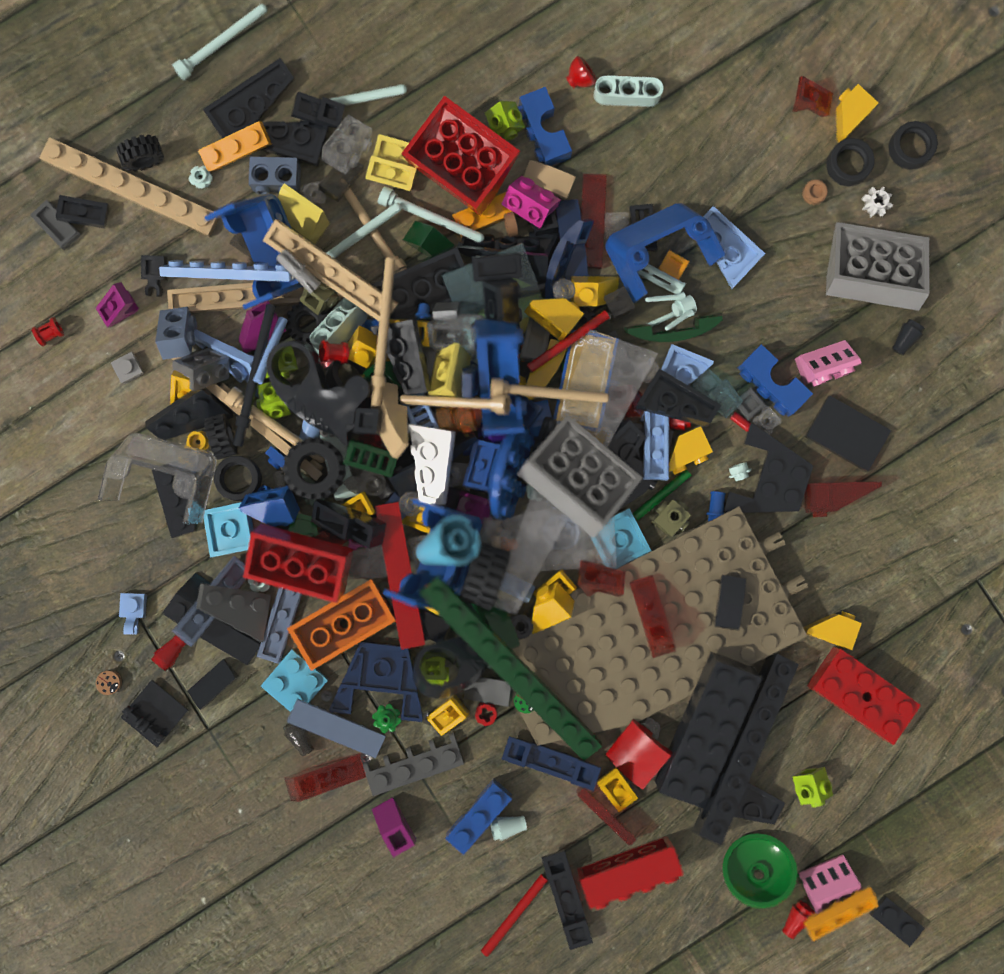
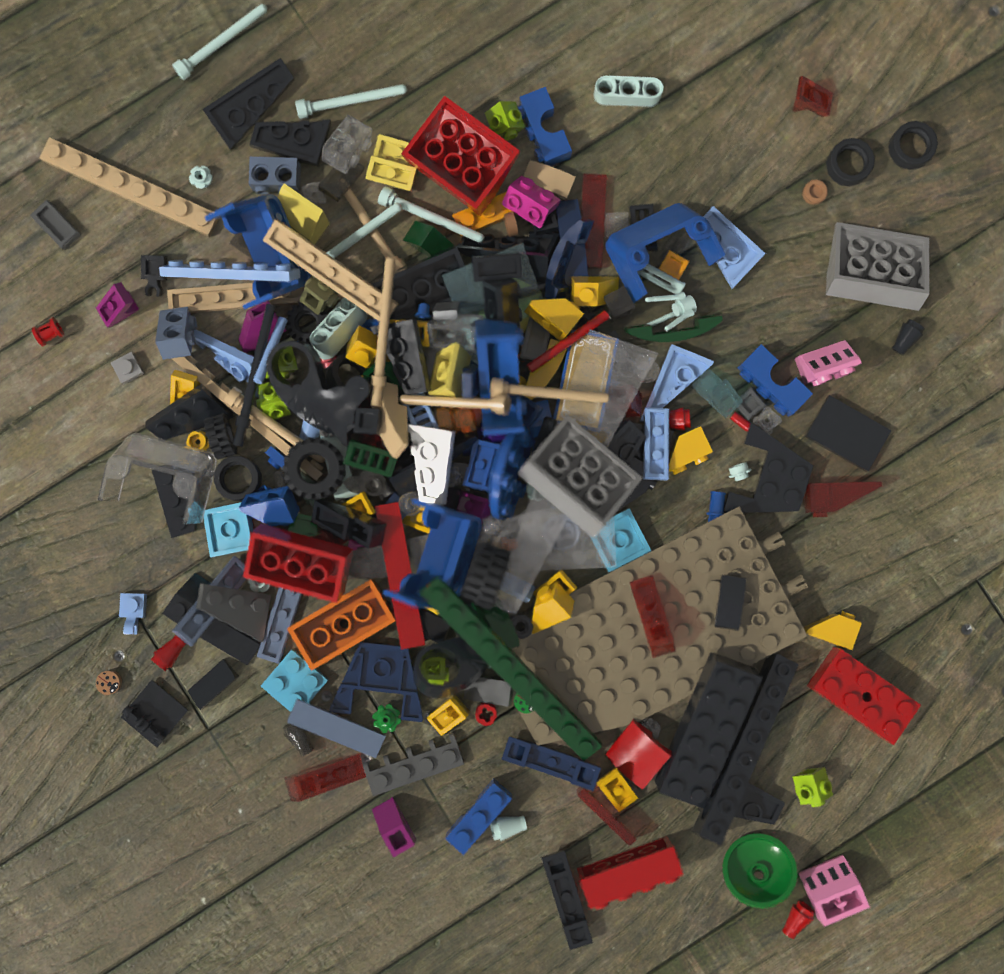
black plate [55,195,109,229] -> none
black tyre [116,135,164,172] -> none
flat silver bracket [173,348,229,391] -> none
light orange plate [198,121,272,173] -> none
light grey axle [276,249,321,294] -> none
black slope [291,91,345,128] -> none
red bush [319,340,349,364] -> none
medium azure cone [416,515,480,565] -> none
red bar [481,874,548,957] -> none
clear plate [553,278,575,301] -> none
red brick [566,56,597,88] -> none
clear red slope [578,560,625,597] -> none
green bar [632,470,692,521] -> none
black wing [635,369,721,427] -> none
olive brick [651,499,691,537] -> none
light orange plate [804,887,878,941] -> none
yellow slope [836,84,878,142] -> none
white gear [862,187,893,217] -> none
black plate [869,895,925,947] -> none

